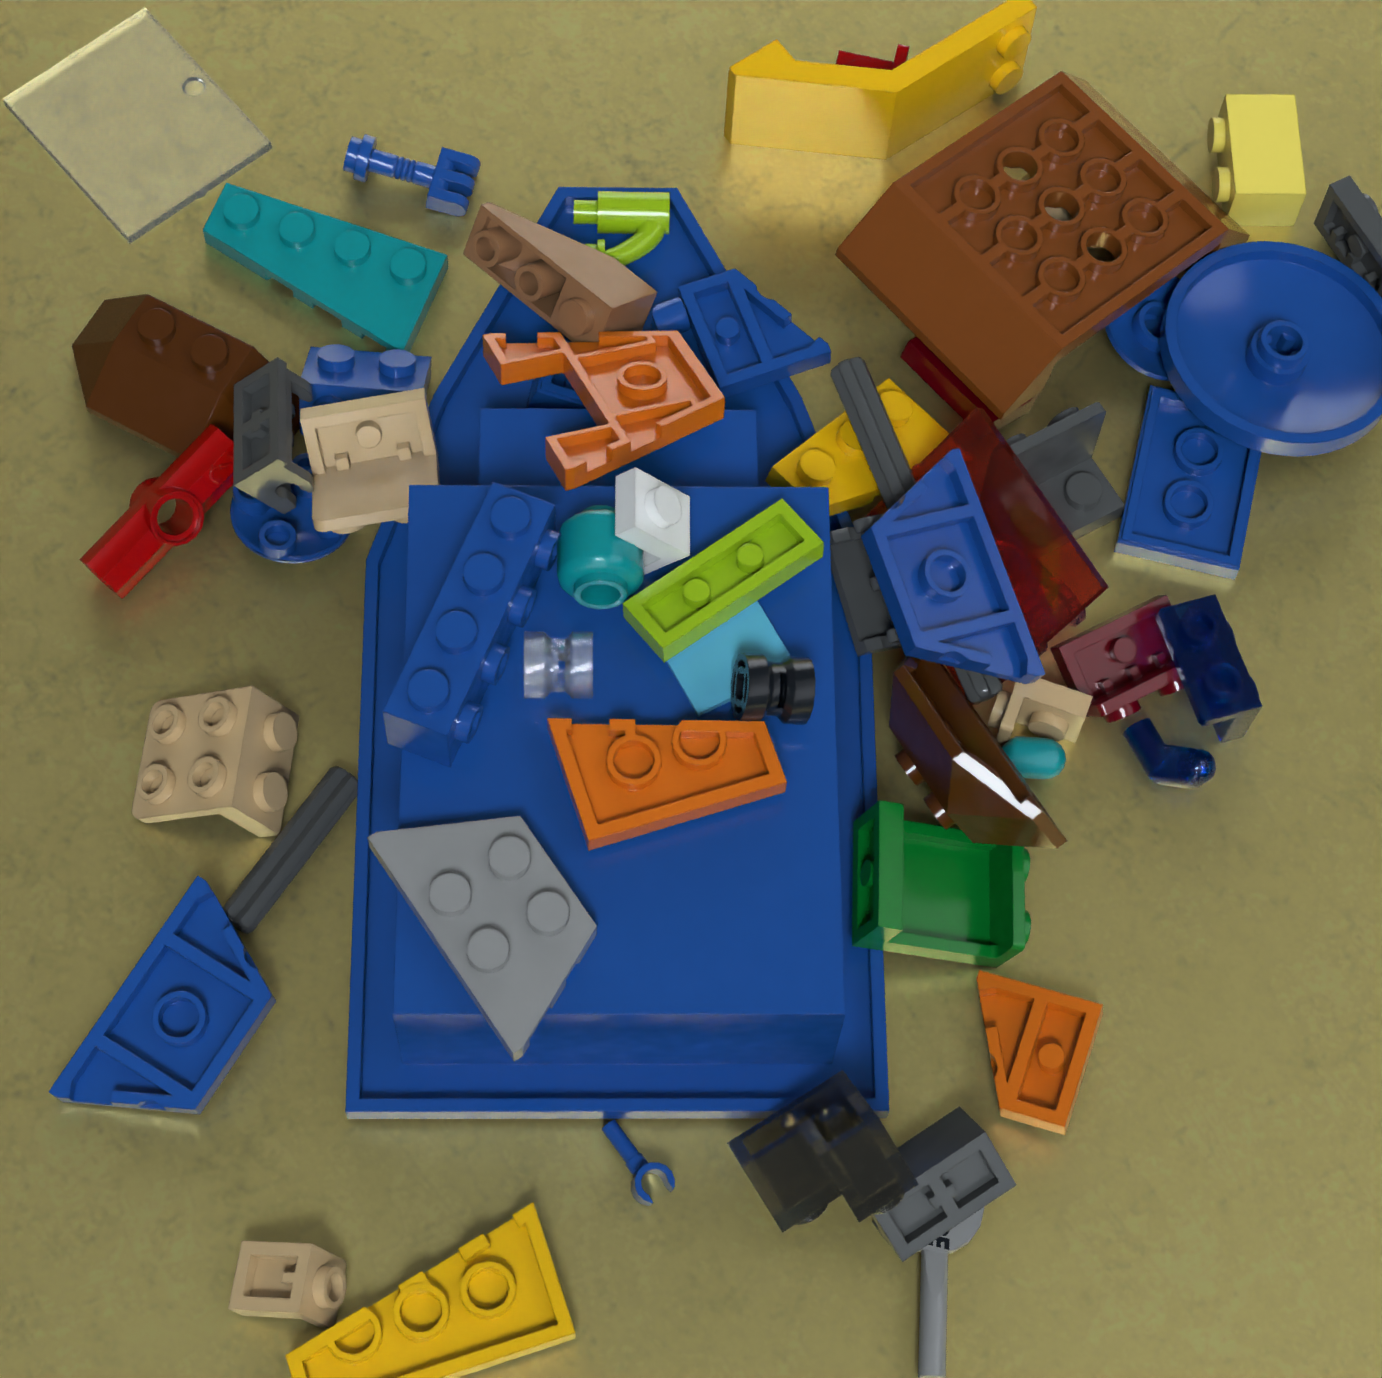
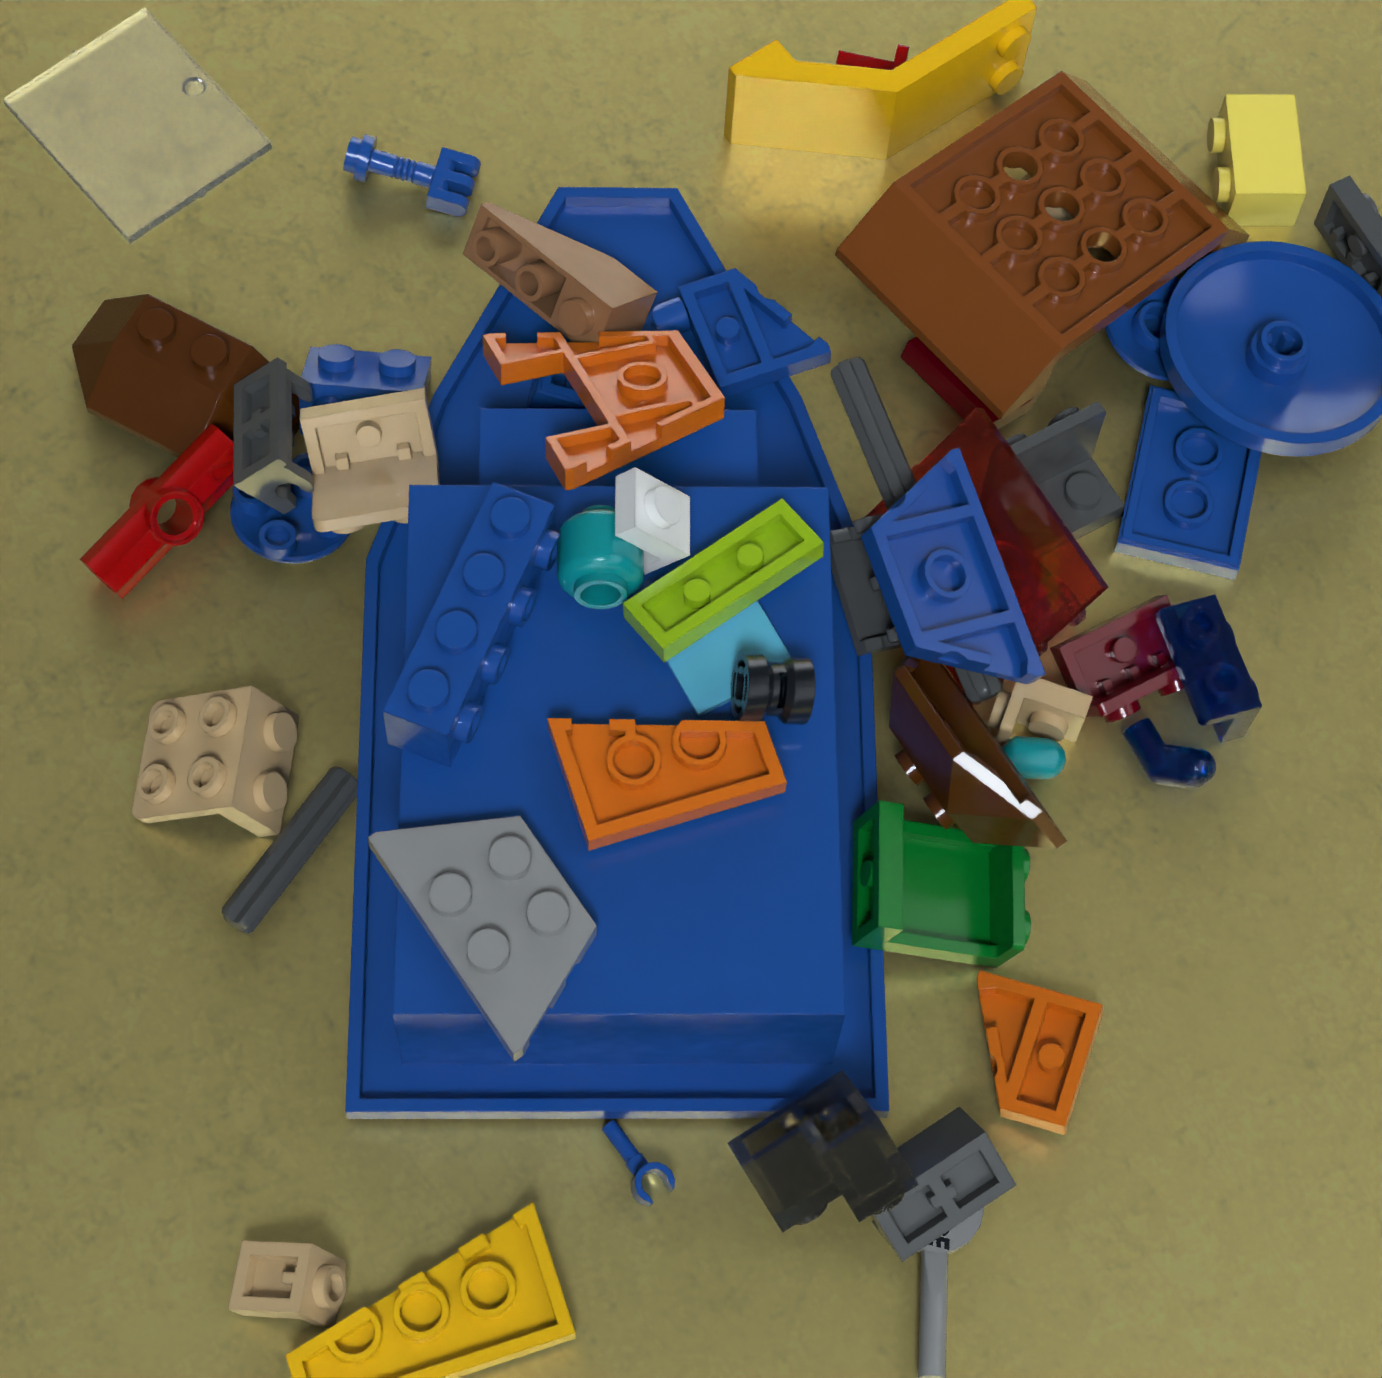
blue wing [49,876,276,1114] -> none
teal wing [203,183,448,352] -> none
clear wheel [524,632,593,699] -> none
lime plant [573,191,670,266] -> none
yellow wing [765,378,977,516] -> none

